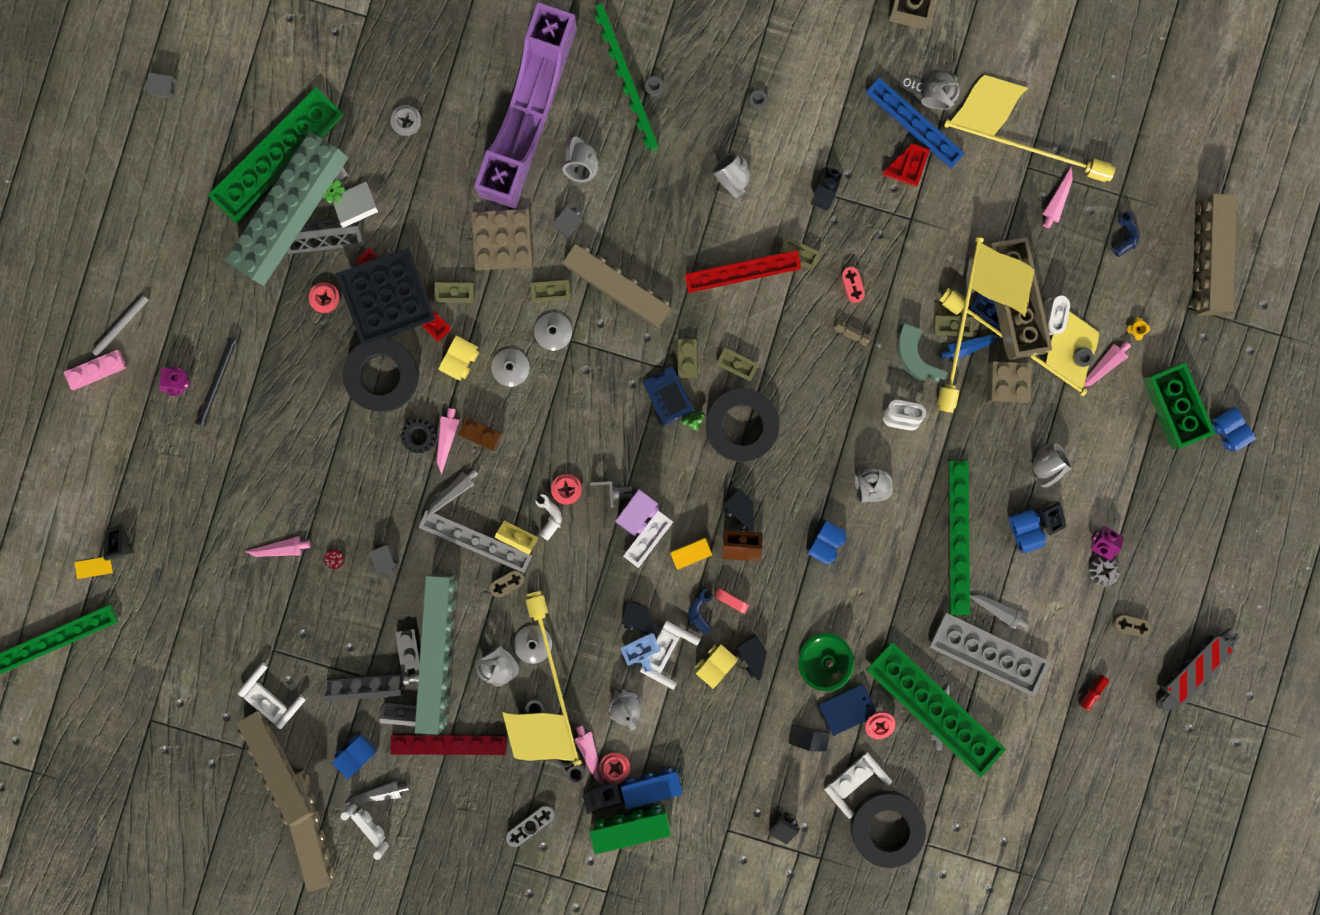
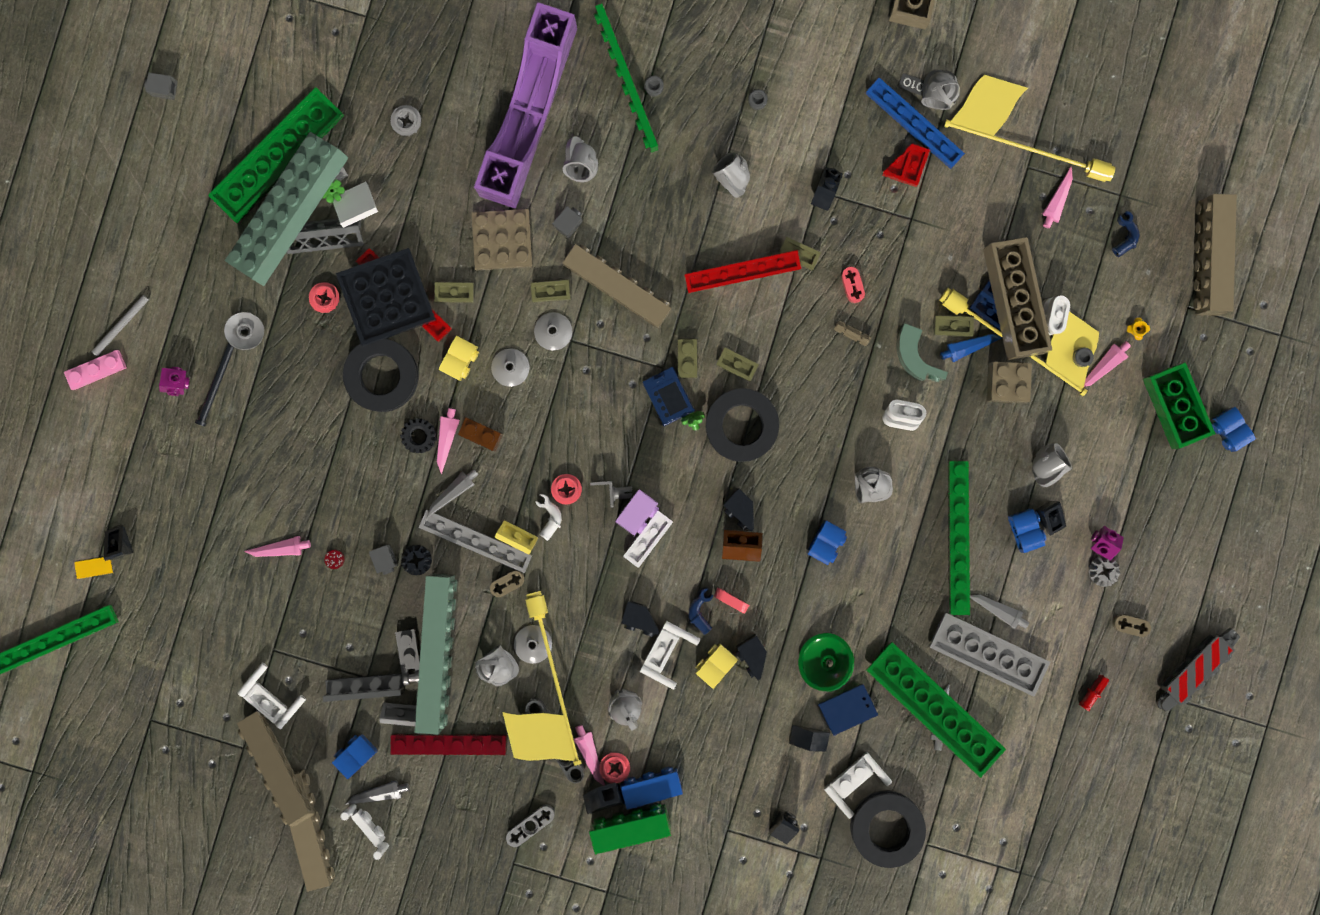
light blue plate [621,633,660,673] -> none
yellow panel [670,537,712,570] -> none
coral gear [865,710,895,739] -> none
light yellow flag [937,237,1035,413] -> none
none -> light grey dish [224,312,264,350]
none -> black gear [401,545,432,575]

